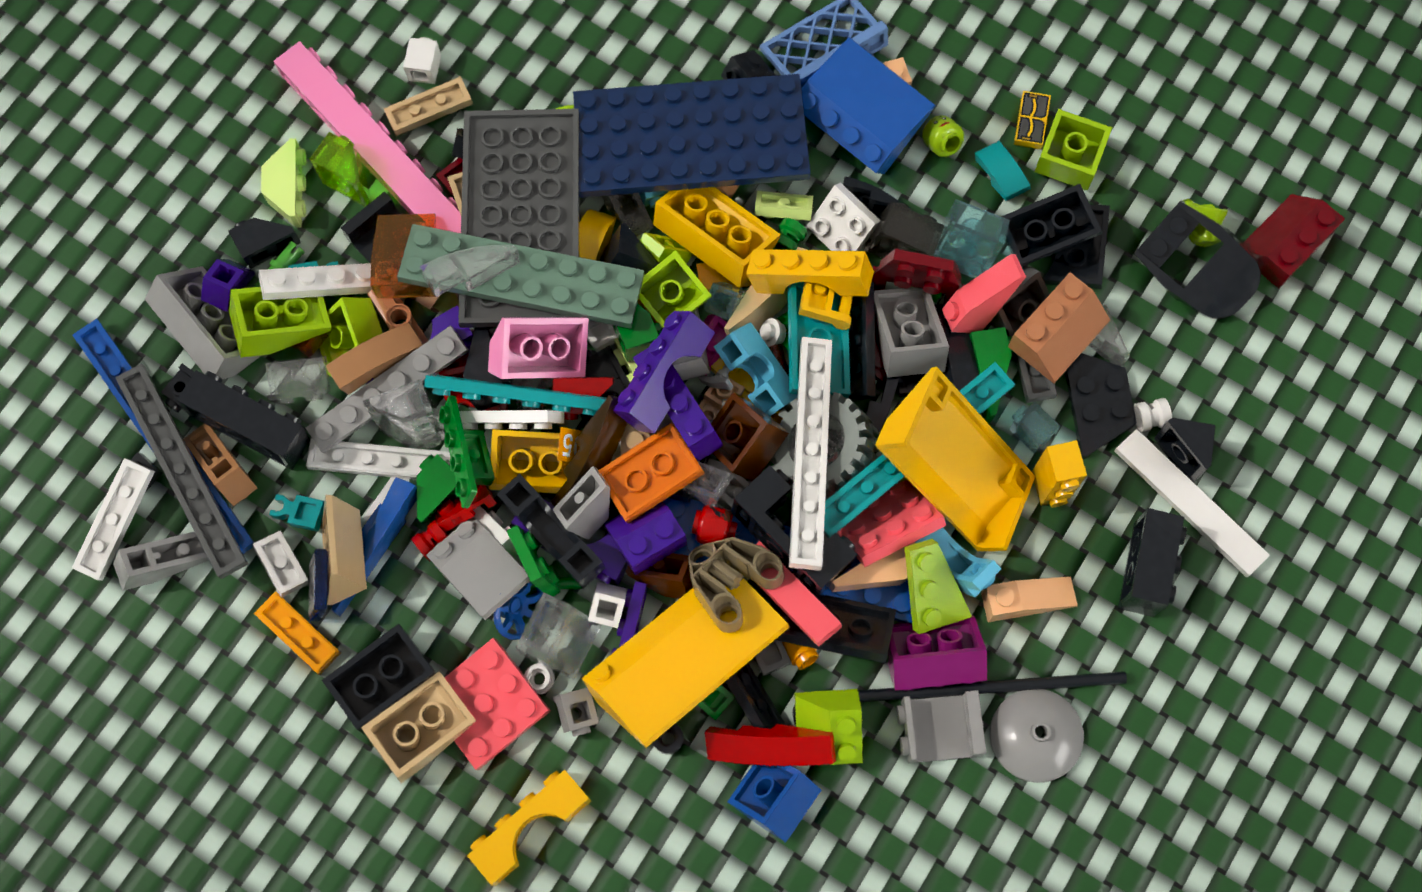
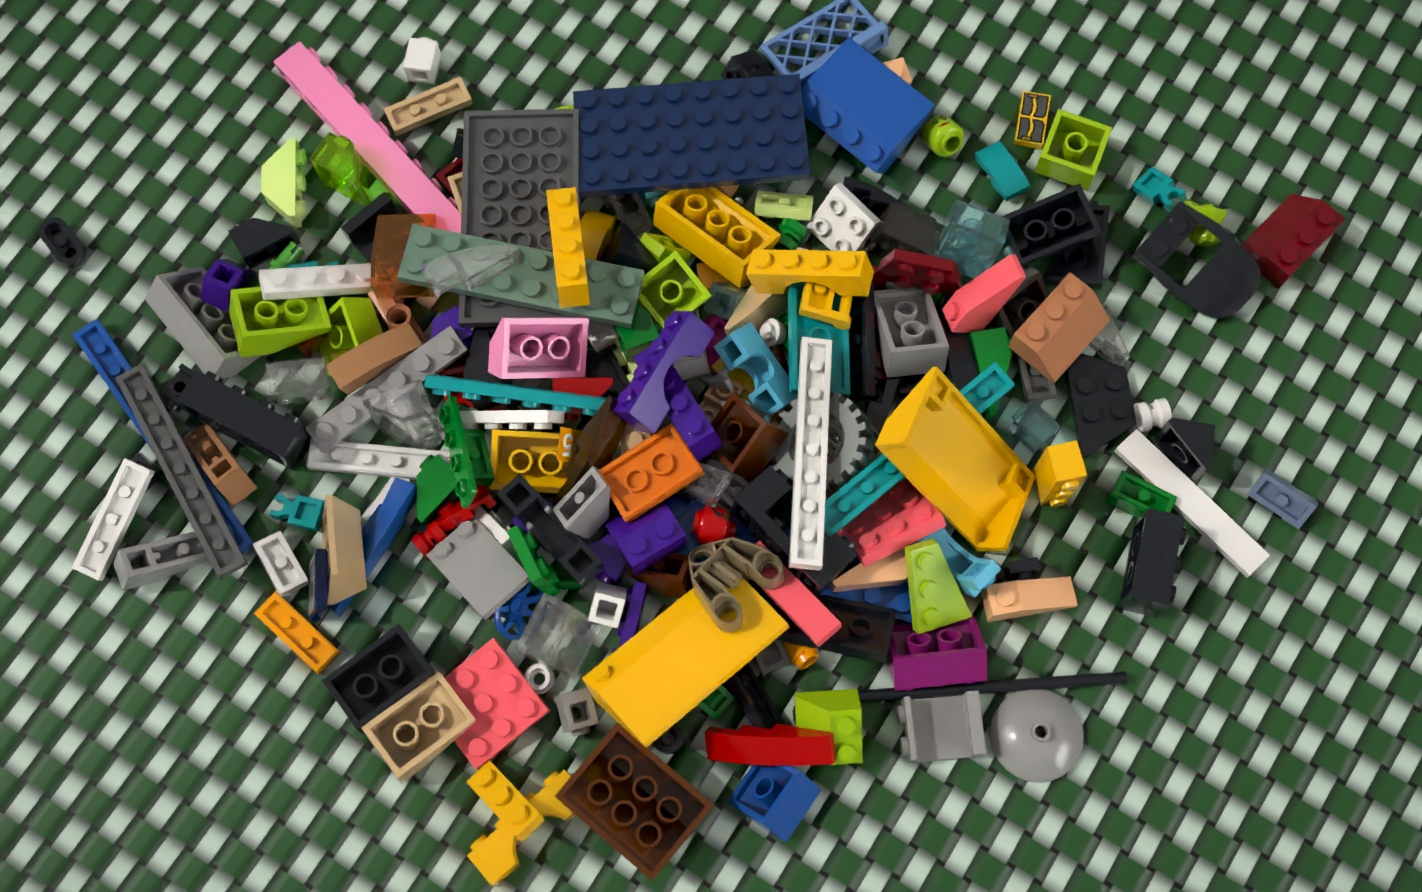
none -> black plate [39,217,87,268]
none -> yellow plate [466,760,545,843]
none -> yellow arch [546,187,590,308]
none -> reddish brown slope [554,722,714,881]
none -> black plate [1003,557,1040,580]
none -> green slope [1106,470,1177,518]
none -> teal plate [1132,166,1187,212]
none -> sand blue plate [1247,468,1318,528]

